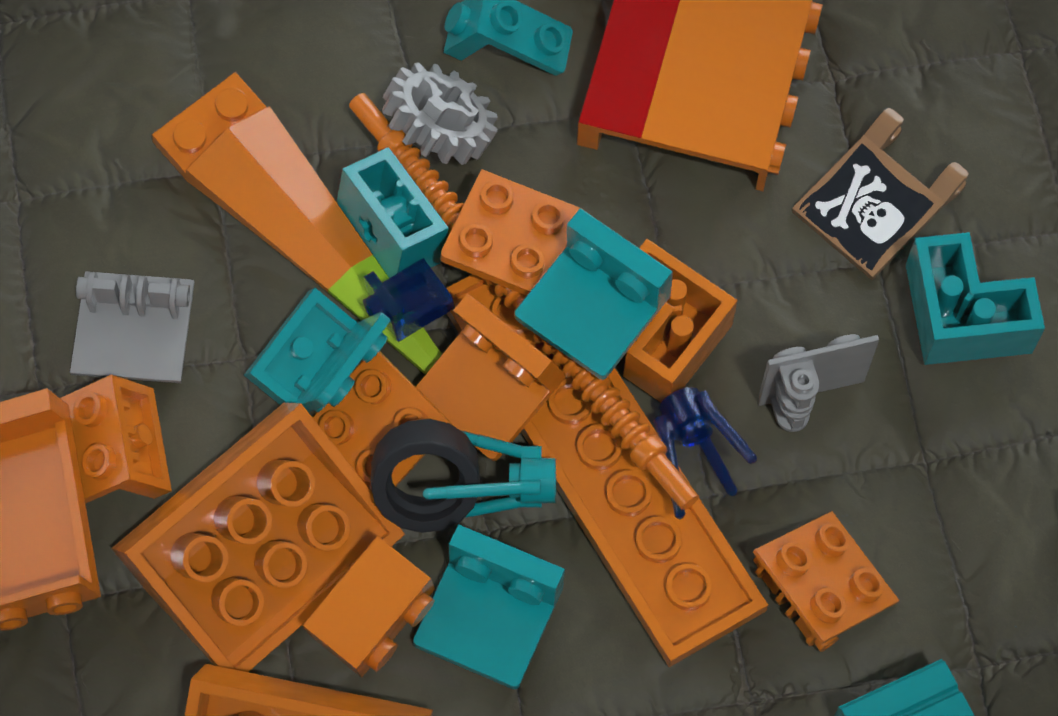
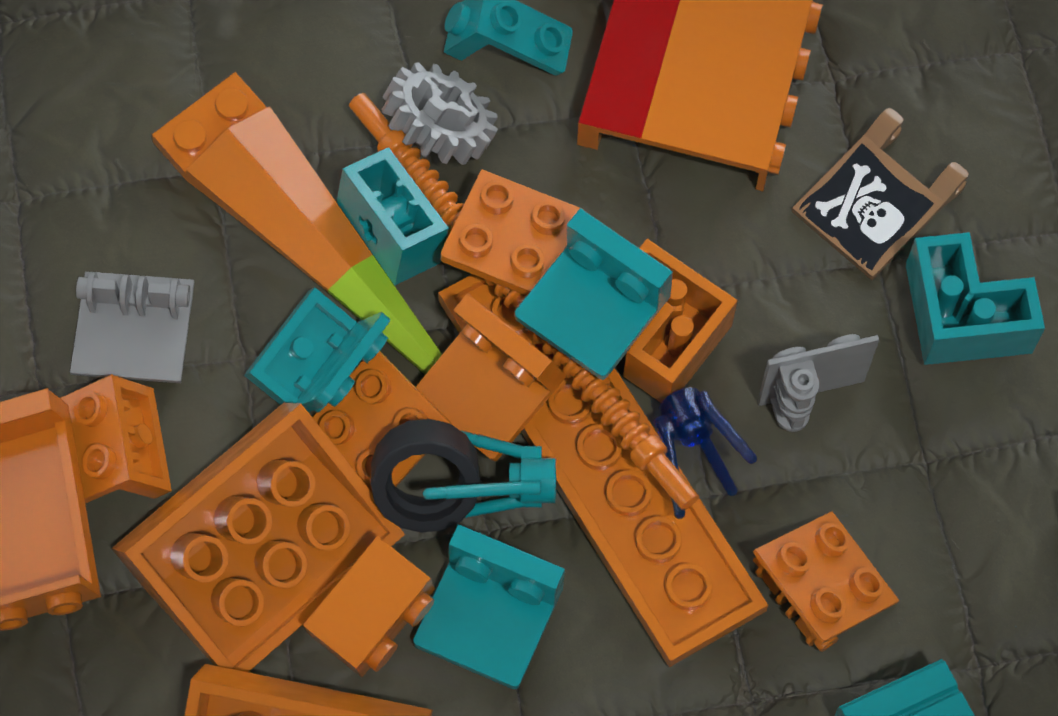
clear blue bracket [362,258,455,342] -> none

